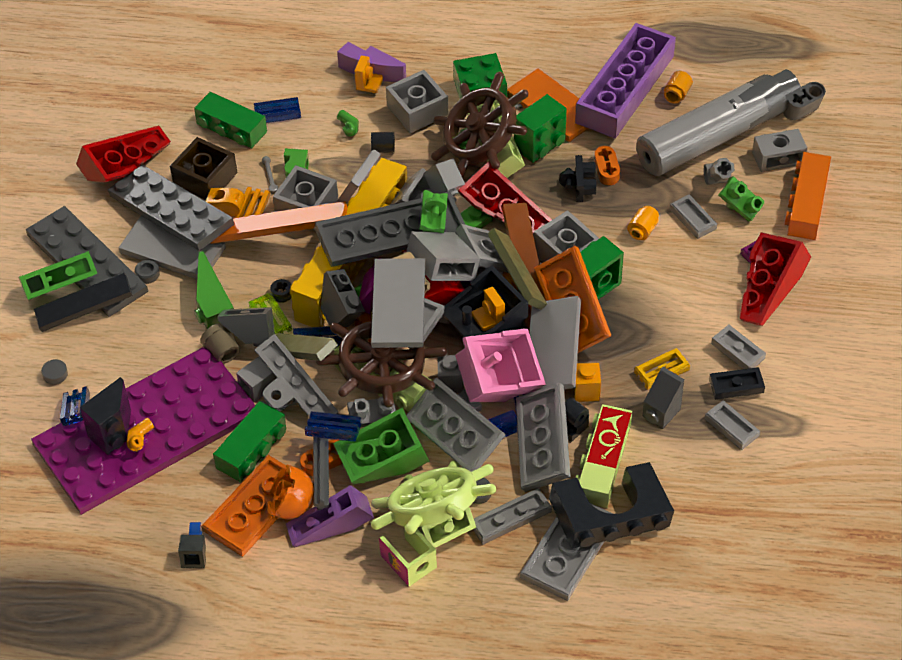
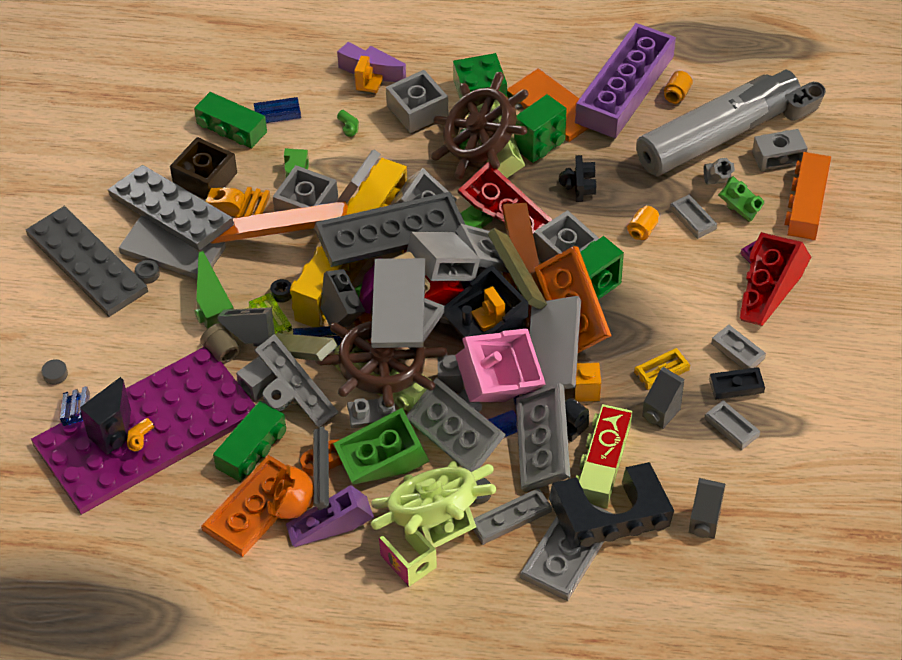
bright green slope [18,251,97,300] -> none
black tile [34,273,133,332] -> none
red wedge [76,125,171,182] -> none
pearl dark grey piece [178,522,206,568] -> none
light grey hinge [262,156,278,194] -> none
clear blue tile [304,411,362,442] -> none
black beam [371,132,395,153] -> none
bright green hips [420,190,448,233] -> none
light grey brick [423,159,465,197] -> none
orange beam [594,146,620,185] -> none
none -> dark grey slope [688,478,726,539]

